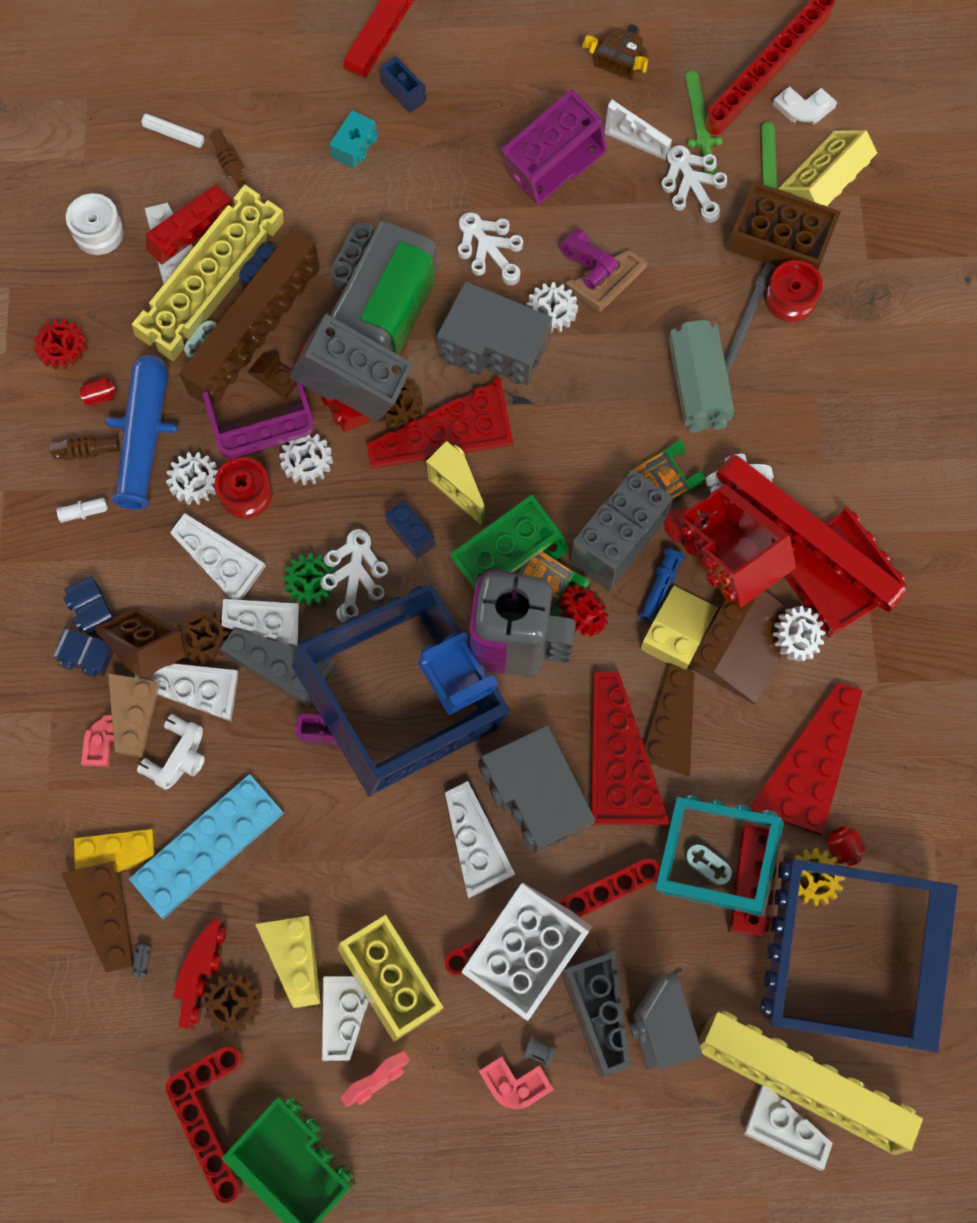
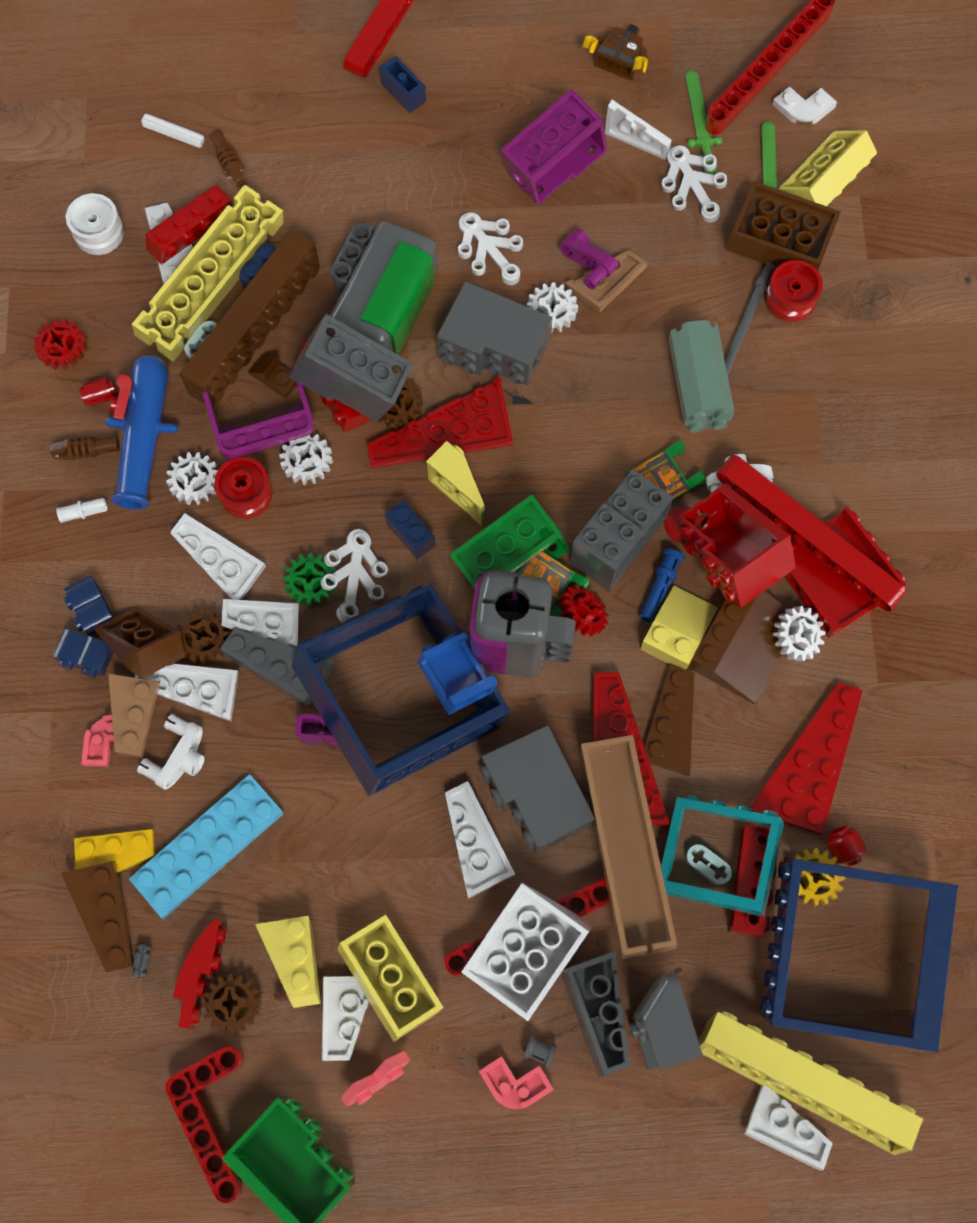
teal brick [329,110,378,169] -> none
none -> red plate [109,374,132,420]
none -> medium nougat piece [580,735,677,959]

